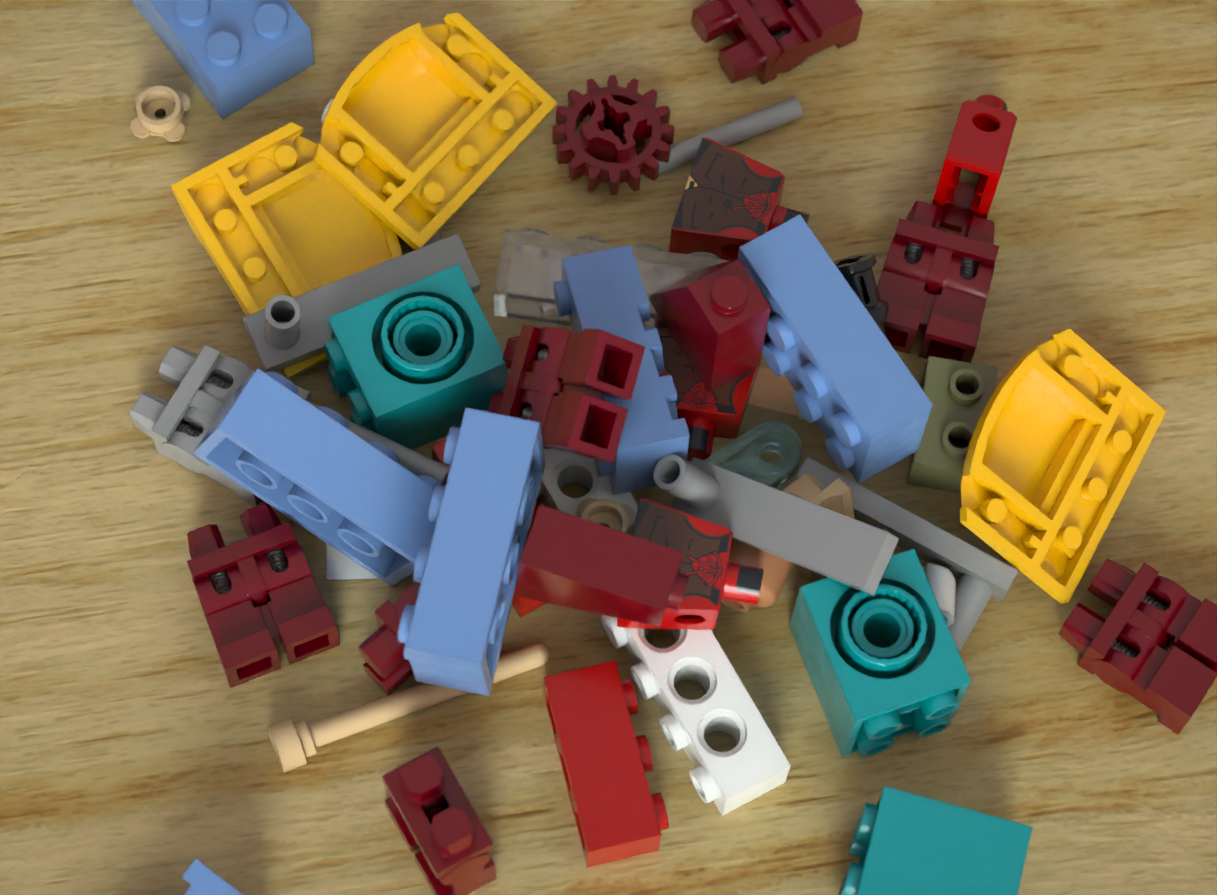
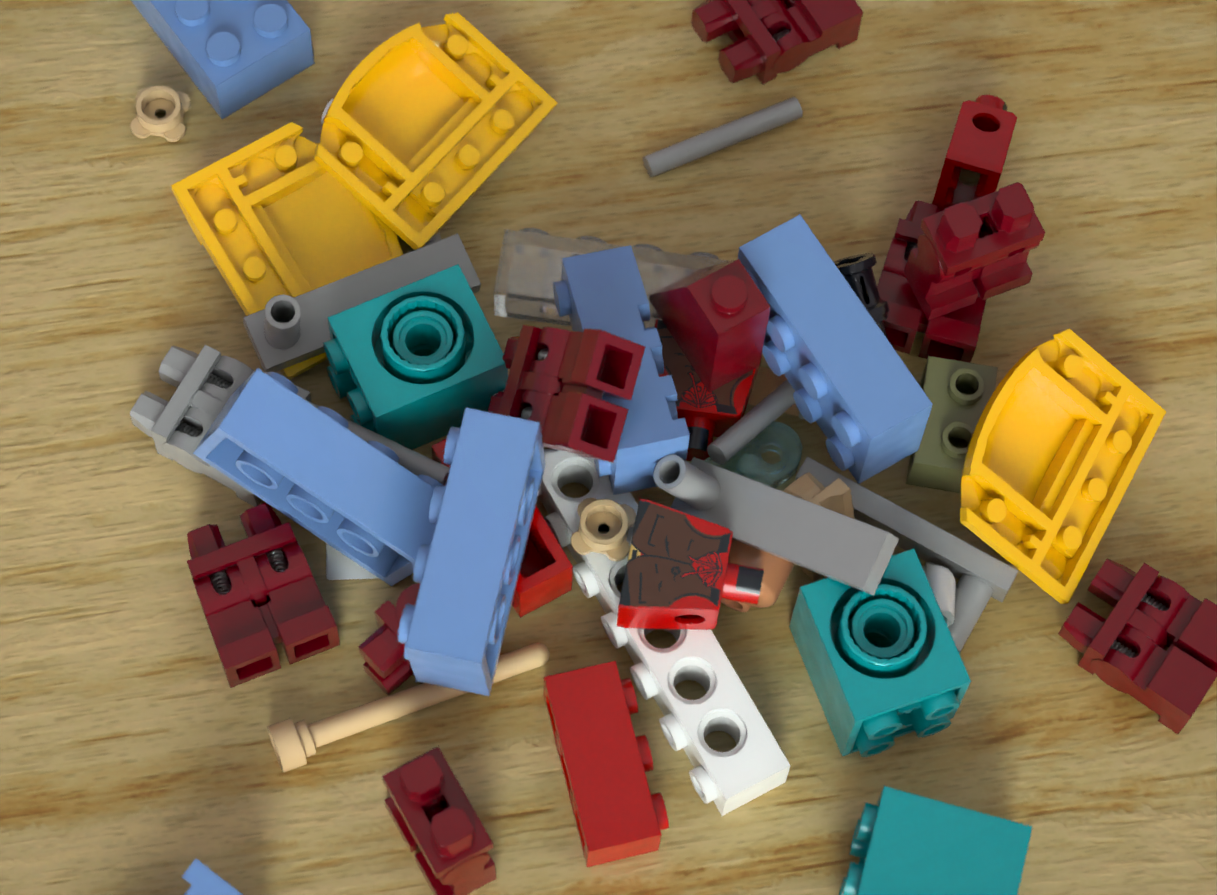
dark red slope [516,504,690,627] -> none
dark red gear [552,75,674,195] -> none
torso [668,137,810,263] -> none
none -> light grey bar [707,380,795,465]
none -> dark red hips [904,182,1045,321]

